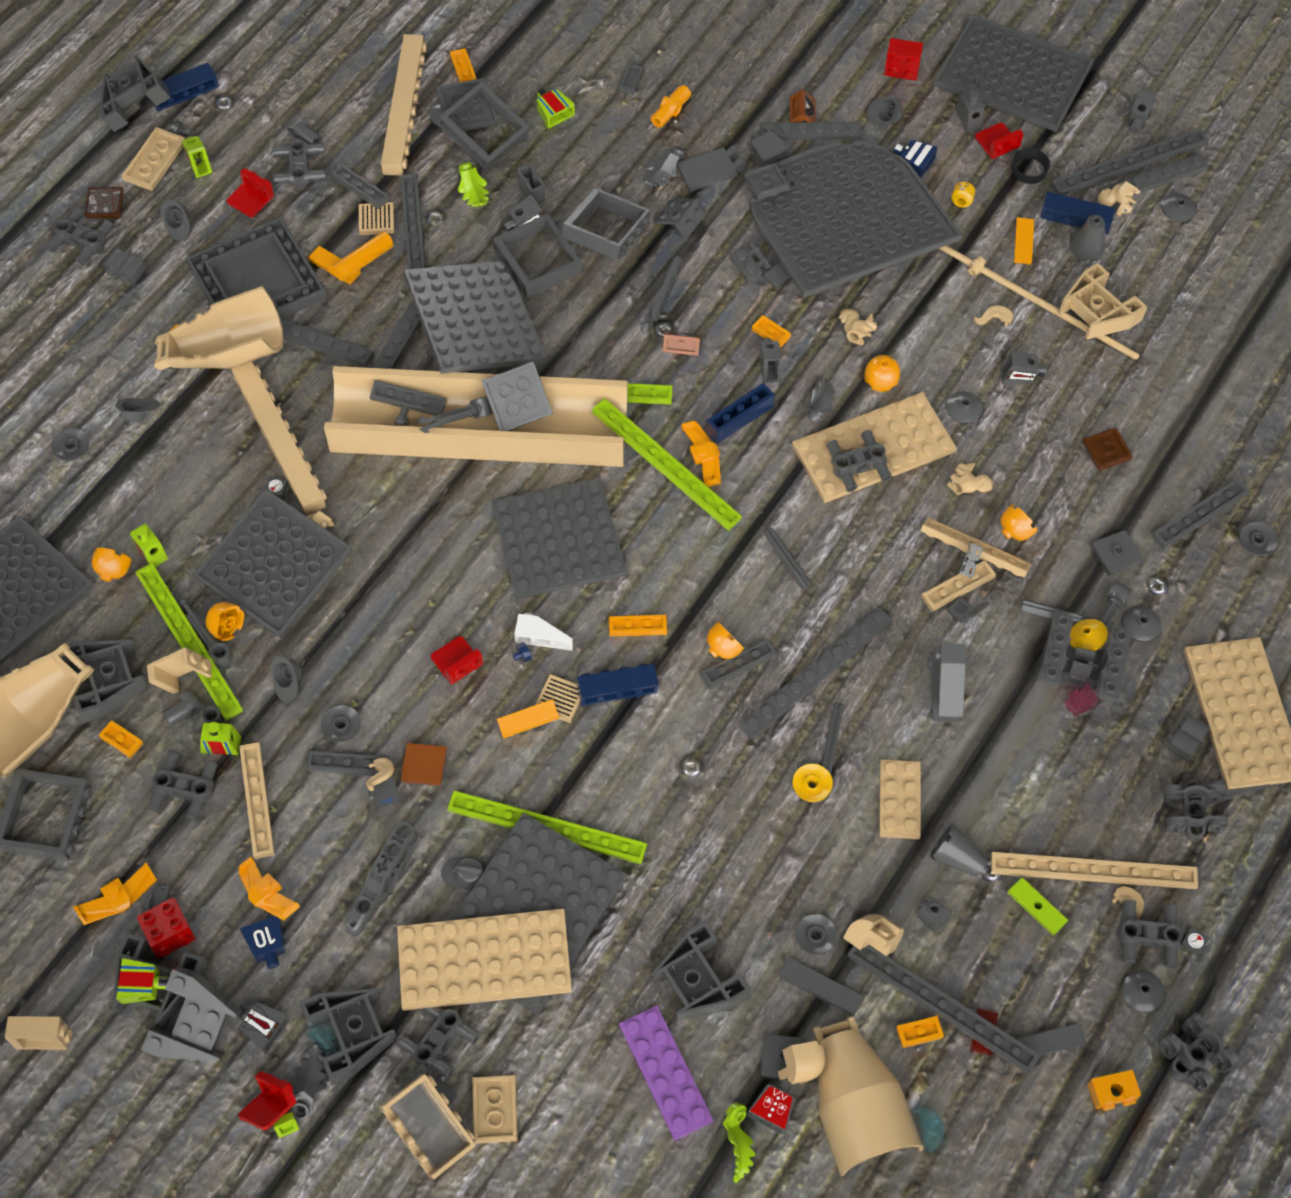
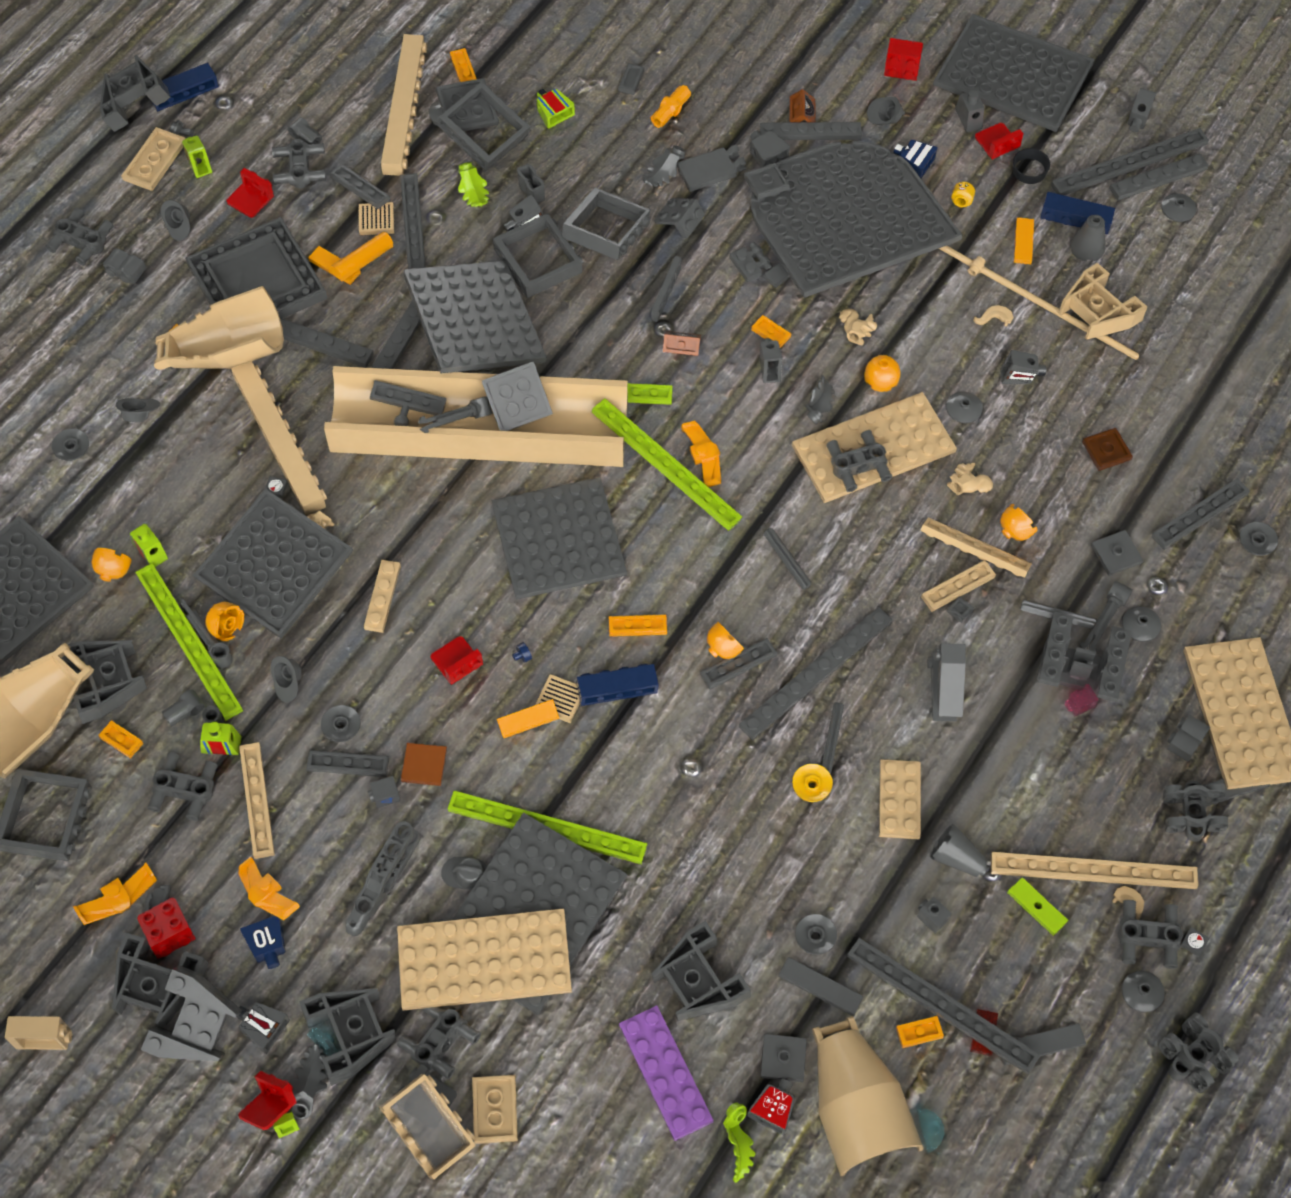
tile [84,187,124,218] -> none
torso [116,958,169,1004] -> none
tan panel [147,647,212,694] -> none
tan piece [366,758,394,791] -> none
white slope [514,613,573,651] -> none
dark blue brick [706,383,775,444] -> none
tan brick [778,1041,826,1085] -> none
tan brick [843,914,904,956] -> none
piece [959,541,983,578] -> none
yellow dish [1070,619,1108,651] -> none
light orange brick [1087,1070,1141,1111] -> none
tan animal [1098,181,1141,216] -> none
none -> tan plate [364,560,401,633]

